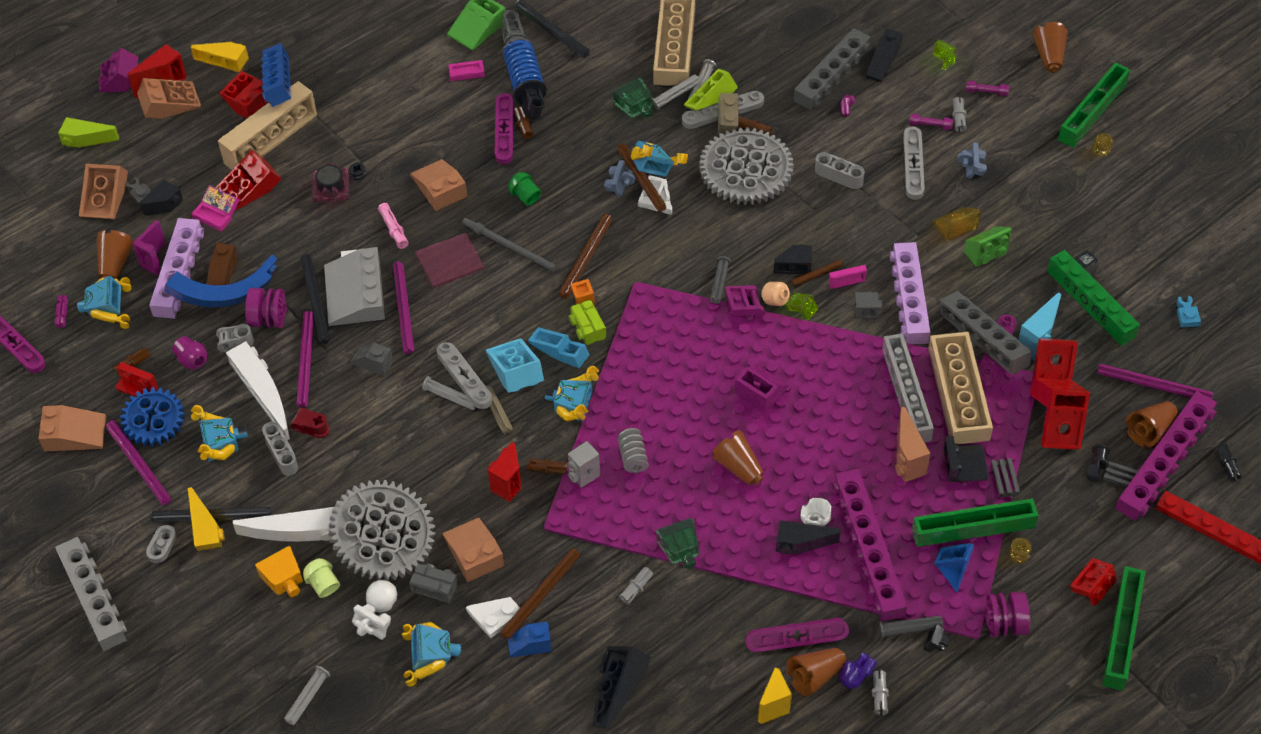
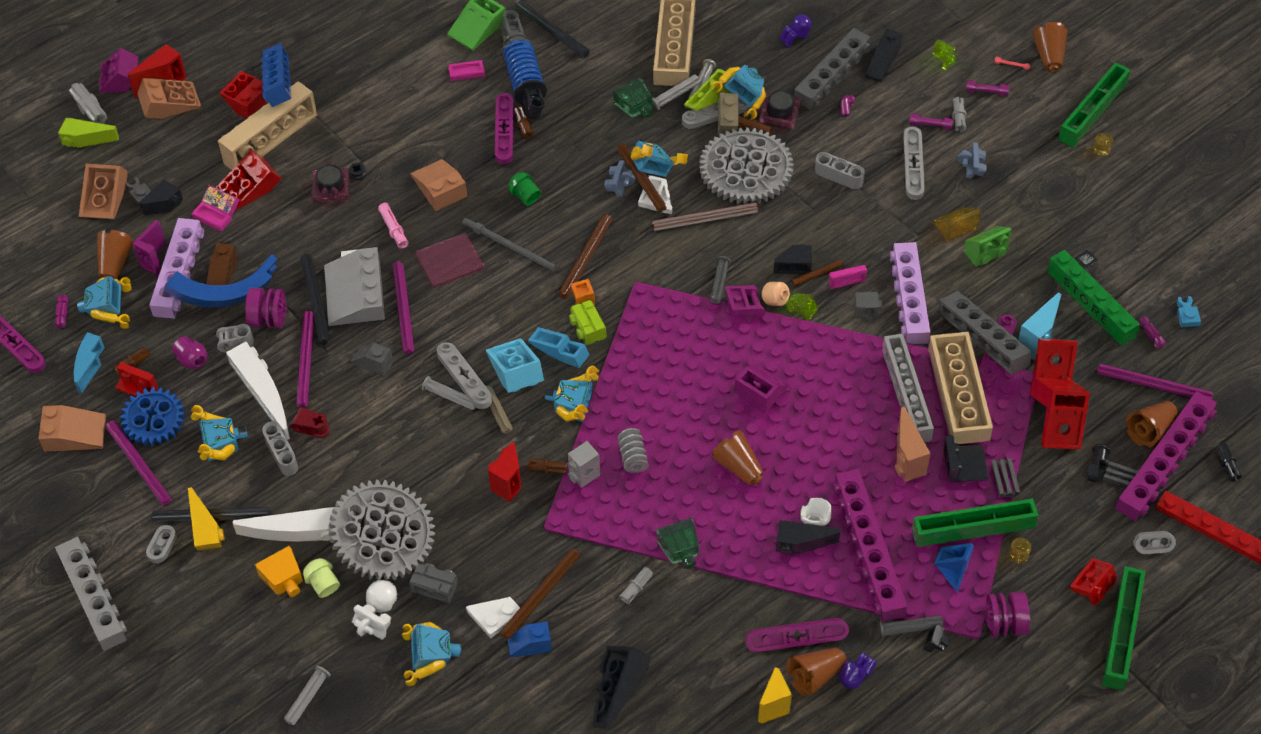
yellow slope [190,42,249,72] -> none
nougat slope [442,518,504,582] -> none
light grey pin [872,671,889,715] -> none
none -> light grey piece [69,83,108,124]
none -> dark azure slope [74,332,105,393]
none -> reddish brown axle [652,202,758,231]
none -> dark azure torso [710,65,766,120]
none -> piece [760,91,801,129]
none -> dark purple piece [780,14,812,47]
none -> coral hinge [995,57,1030,70]
none -> light grey plate [1133,531,1176,554]
none -> magenta axle [1138,316,1166,349]

